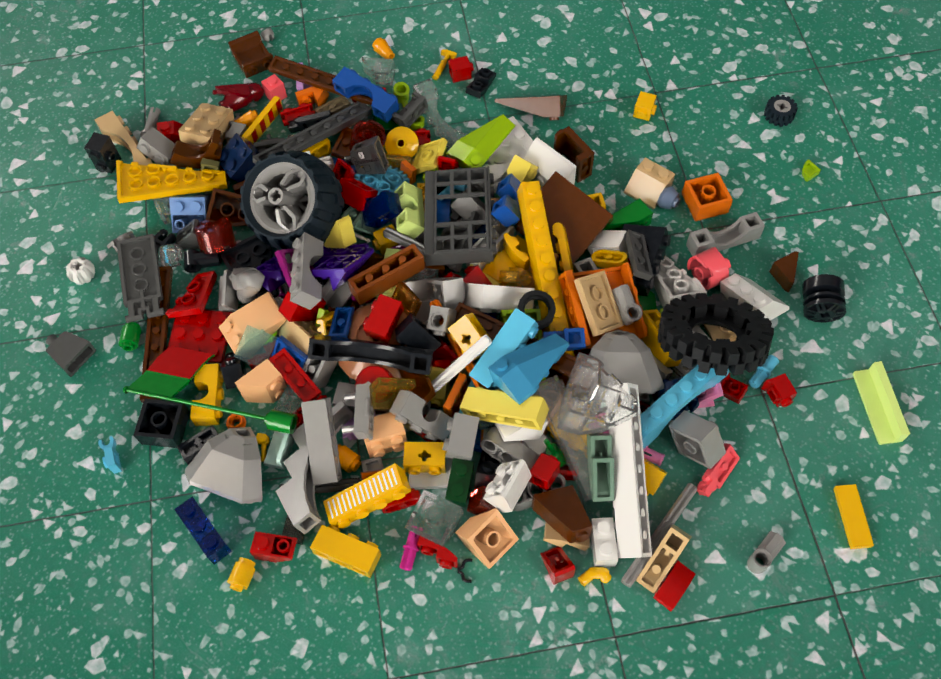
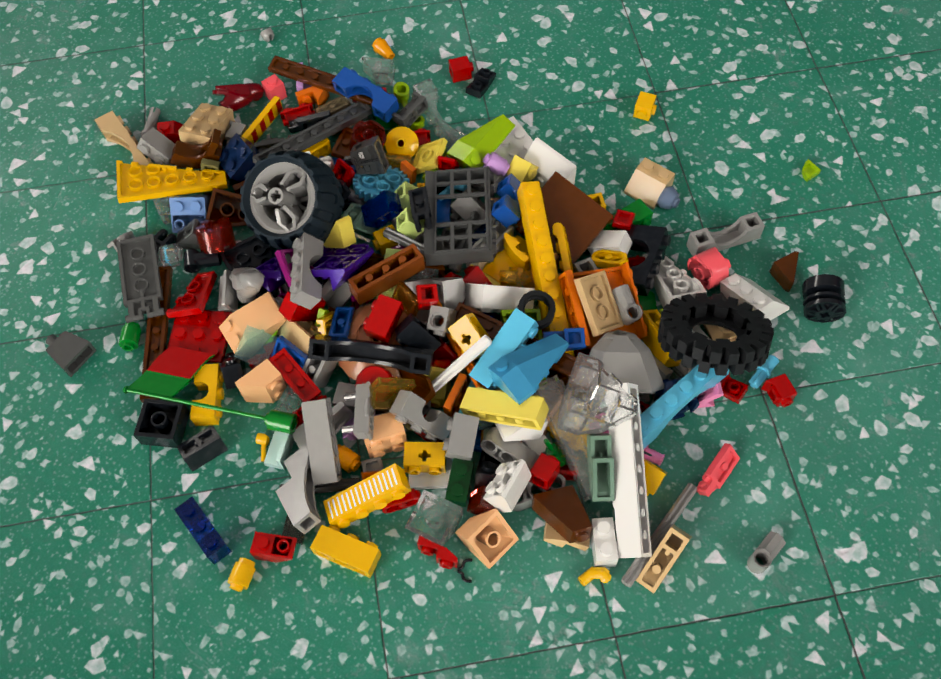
white piece [66,257,95,285] -> none
black brick [84,132,121,174] -> none
medium azure plate [98,436,122,474] -> none
light grey brick [185,427,263,504] -> none
orange plate [226,414,247,429] -> none
reddish brown panel [228,31,273,78] -> none
light orange cone [234,110,258,127] -> none
red panel [339,177,378,211] -> none
dark pink axle [399,527,423,571] -> none
yellow piece [432,49,457,80] -> none
wedge [495,95,567,120] -> none
red slope [540,546,575,585] -> none
reddish brown panel [554,126,595,183] -> none
dark grey plate [624,230,653,281] -> none
red slope [653,560,696,611] -> none
light grey brick [669,410,726,469] -> none
orange brick [682,173,733,222] -> none
black wheel [764,95,798,127] -> none
yellow tile [833,484,874,550] -> none
yellowish green panel [853,361,910,445] -> none
none -> black hinge [408,186,433,232]
none -> red leg [416,284,438,310]
none -> lavender brick [483,152,510,177]
none -> red tile [612,209,635,231]

